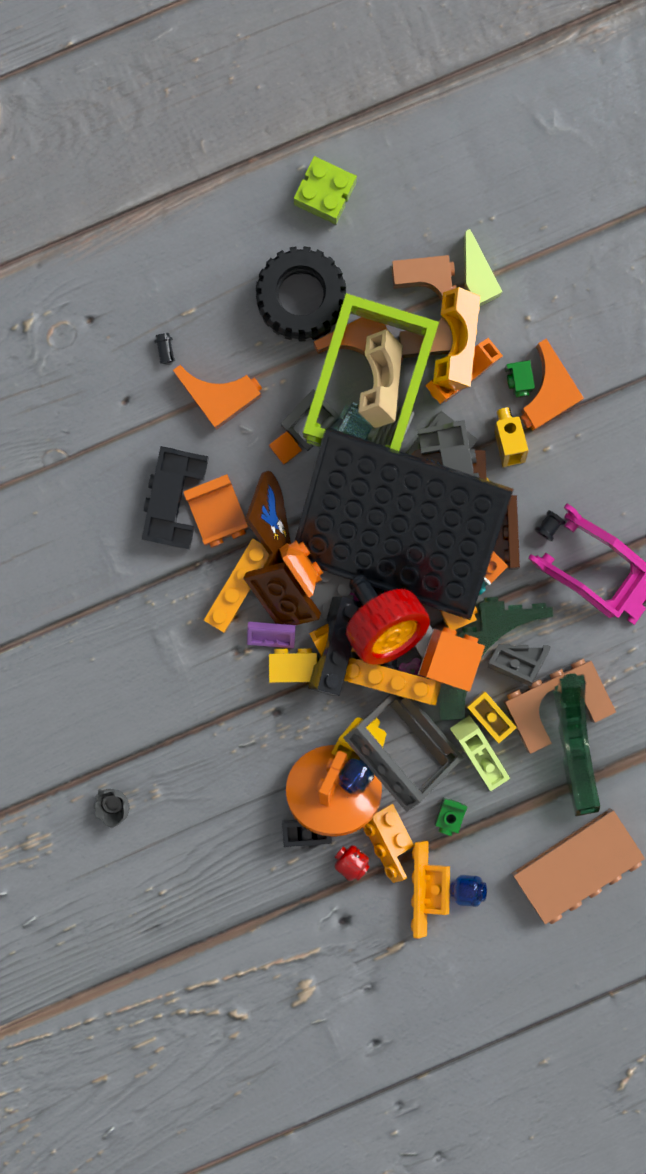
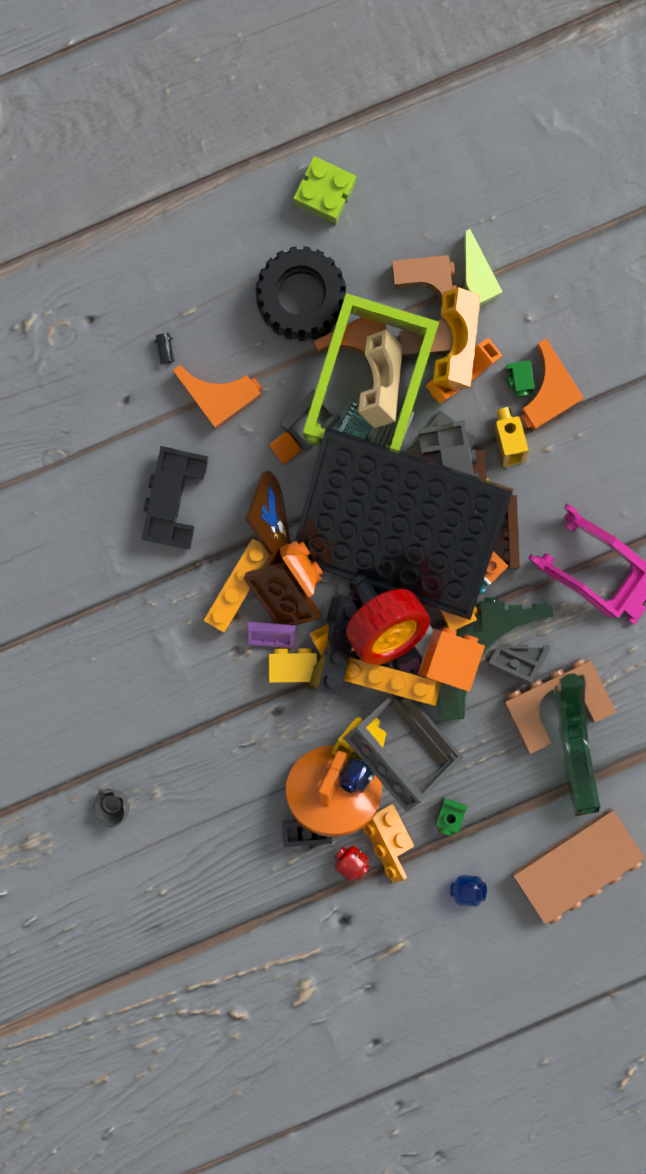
orange panel [183,474,249,548] -> none
light orange bracket [411,841,450,939] -> none
yellowish green slope [450,715,510,791] -> none
yellow brick [465,691,517,743] -> none
black bush [534,510,565,542] -> none

